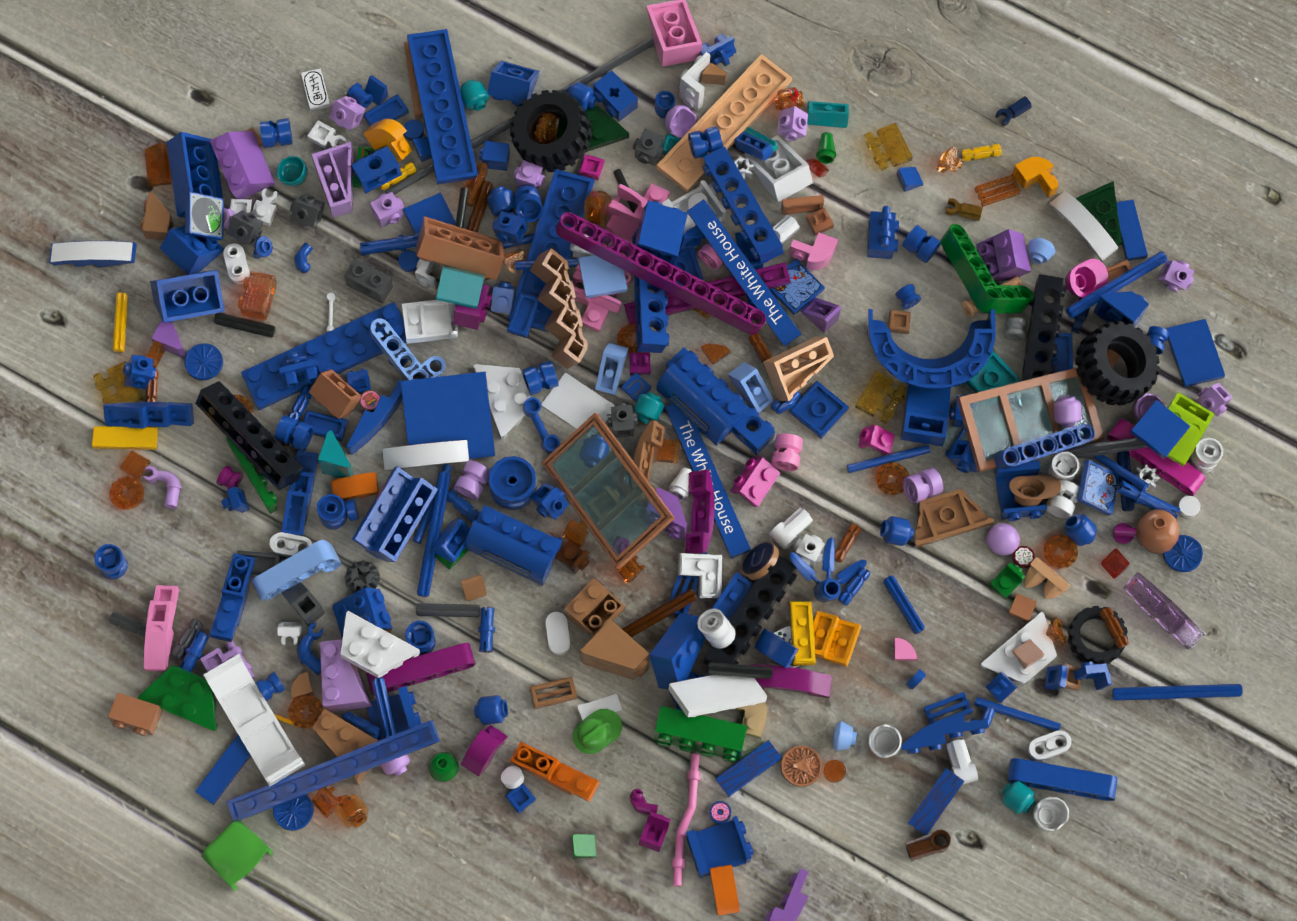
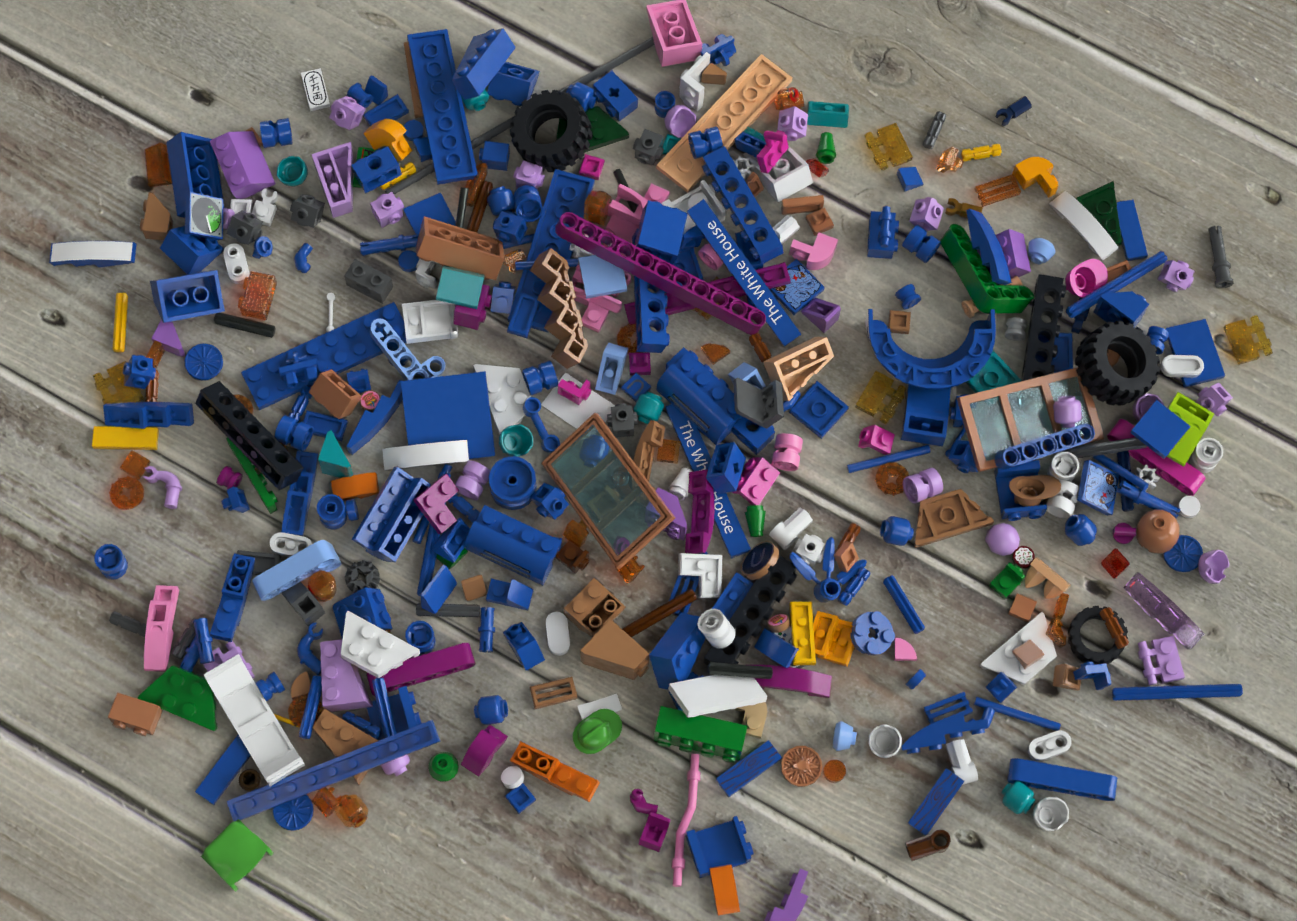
white tile [277,621,302,645] -> none
white plate [307,120,346,149] -> none
clear orange gear [534,112,558,144] -> none
slope [572,834,596,859] -> none
tile [709,801,732,824] -> none
clear orange gear [1043,535,1078,569] -> none
blue tile [1045,665,1068,690] -> none
none -> blue pin [193,618,214,664]
none -> dark brown cone [238,769,261,791]
none -> blue axle [299,676,322,739]
none -> clear orange head [308,571,337,602]
none -> plate [413,473,459,534]
none -> blue slope [420,565,457,614]
none -> blue wedge [452,28,516,100]
none -> blue slope [486,579,533,611]
none -> teal hair [499,424,534,457]
none -> blue slope [503,622,545,670]
none -> dark pink bracket [558,379,592,405]
none -> blue brick [706,442,746,494]
none -> dark grey bracket [733,378,784,429]
none -> green cone [744,505,766,537]
none -> nougat tile [746,172,764,197]
none -> dark pink plate [756,130,789,174]
none -> medium nougat tile [767,614,790,633]
none -> nougat tile [834,541,859,572]
none -> plate [850,611,895,655]
none -> lavender brick [909,197,944,231]
none -> dark grey axle [923,111,946,149]
none -> blue slope [966,209,1012,285]
none -> clear orange tile [1053,593,1069,621]
none -> lavender plate [1138,636,1185,685]
none -> white tile [1161,355,1204,378]
none -> lavender hair [1198,549,1229,584]
none -> dark grey pin [1208,226,1234,288]
none -> clear yellow plate [1224,315,1273,365]

